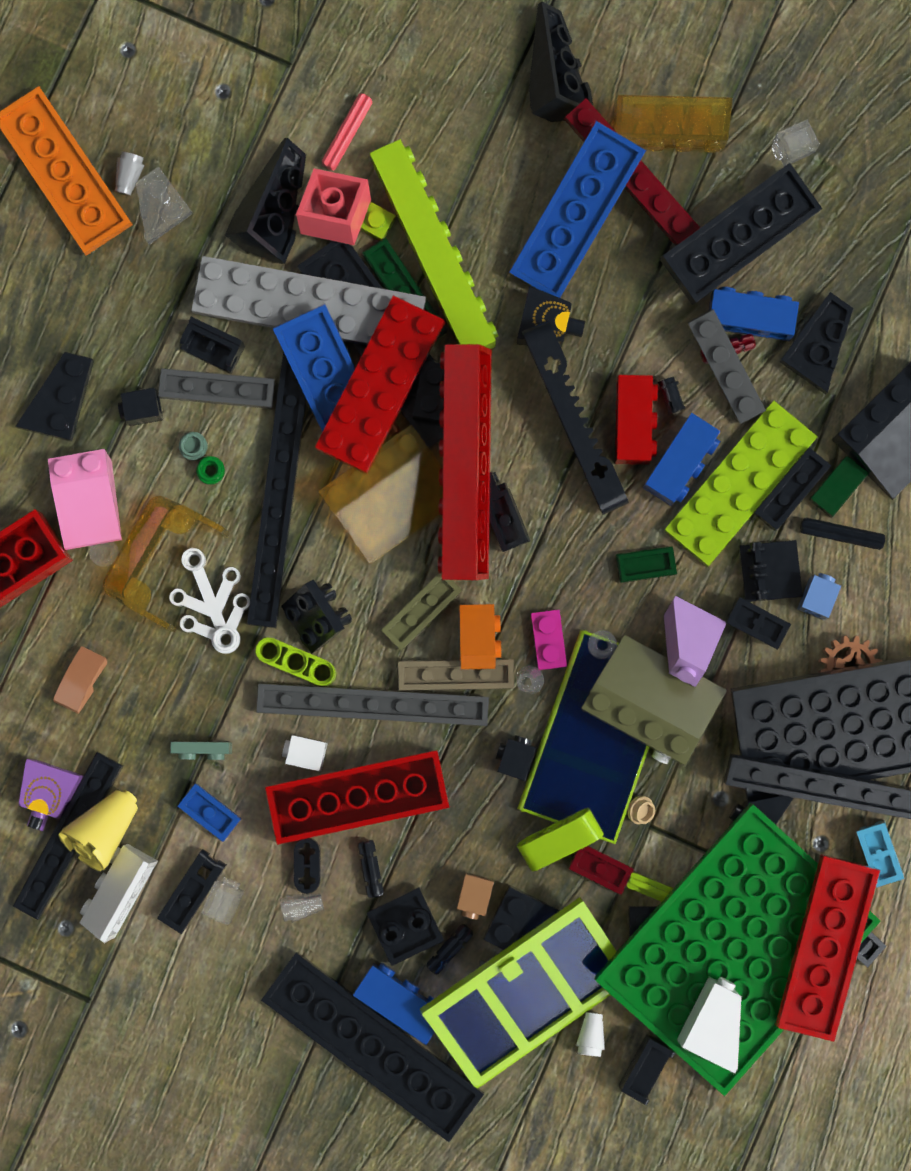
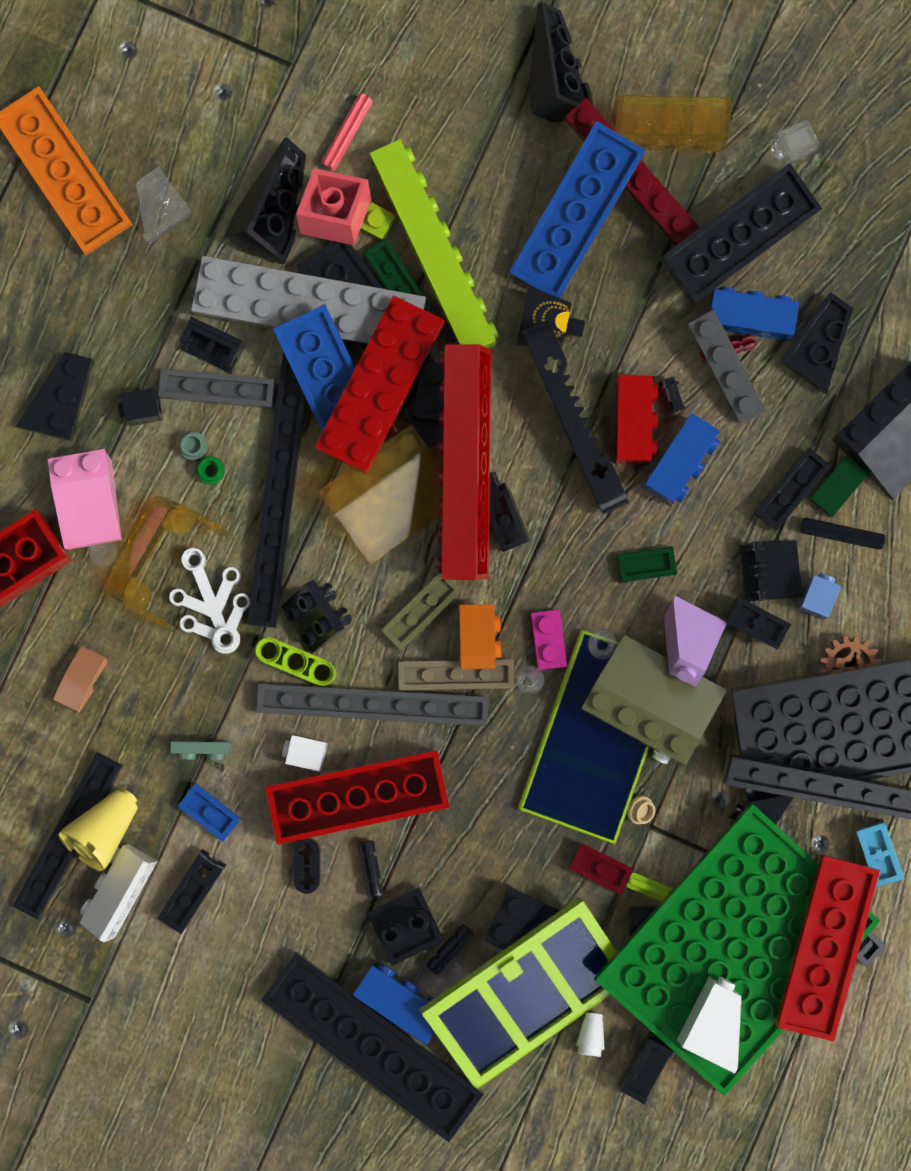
medium lavender torso [19,759,84,831] -> none
light grey cone [115,151,145,196] -> none
clear brick [201,877,245,925] -> none
clear cone [279,893,324,923] -> none
medium nougat brick [457,873,494,920] -> none
black brick [495,735,536,781] -> none
lime beam [517,808,604,872] -> none
lime plate [664,401,818,567] -> none

